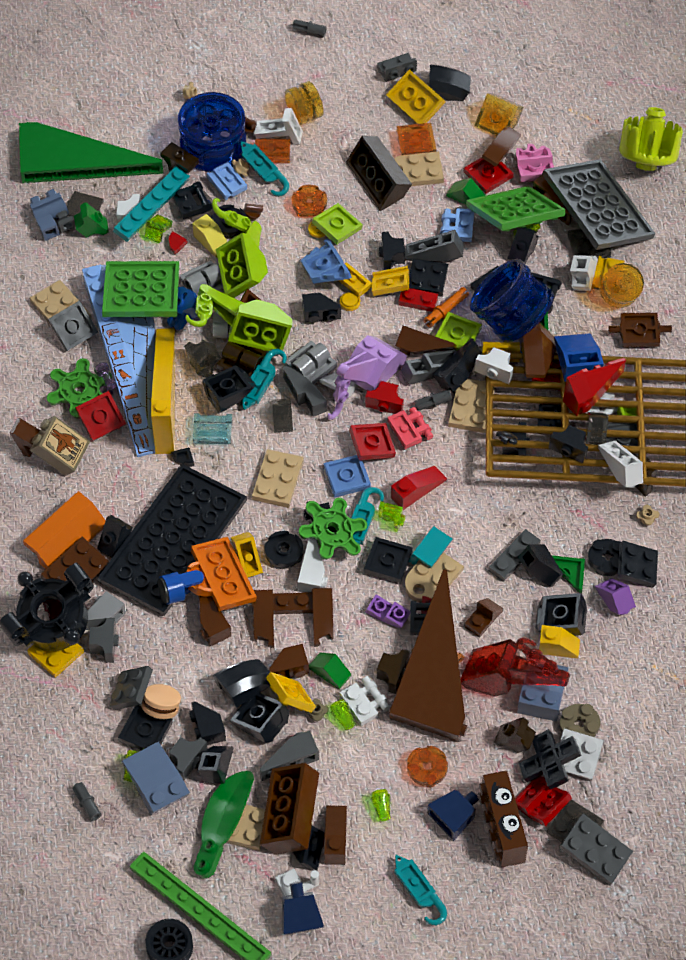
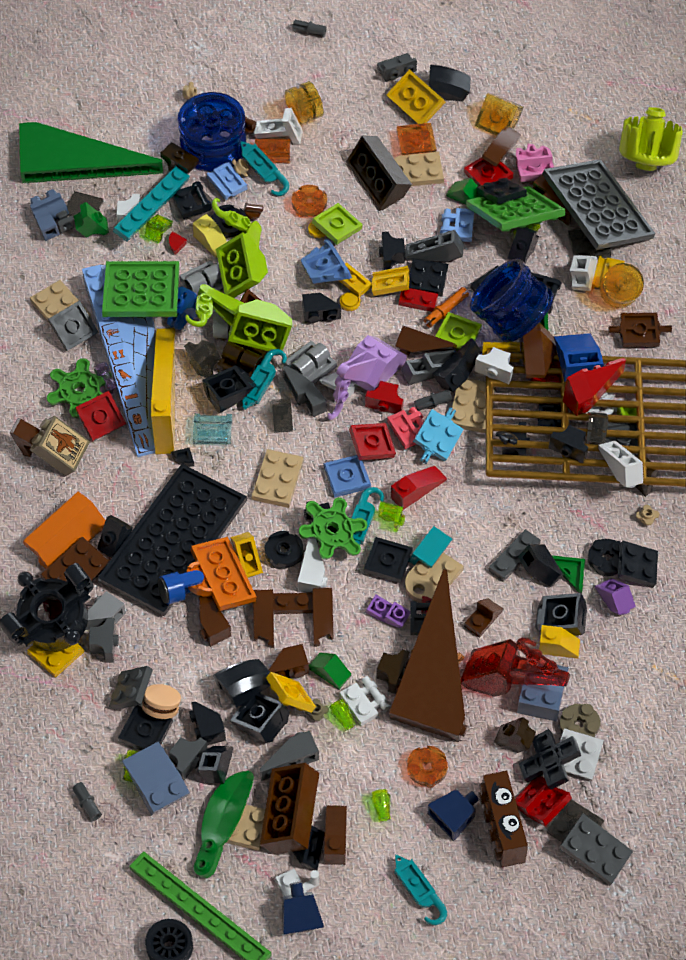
none -> medium azure plate [413,408,464,464]
none -> black plate [477,178,527,204]

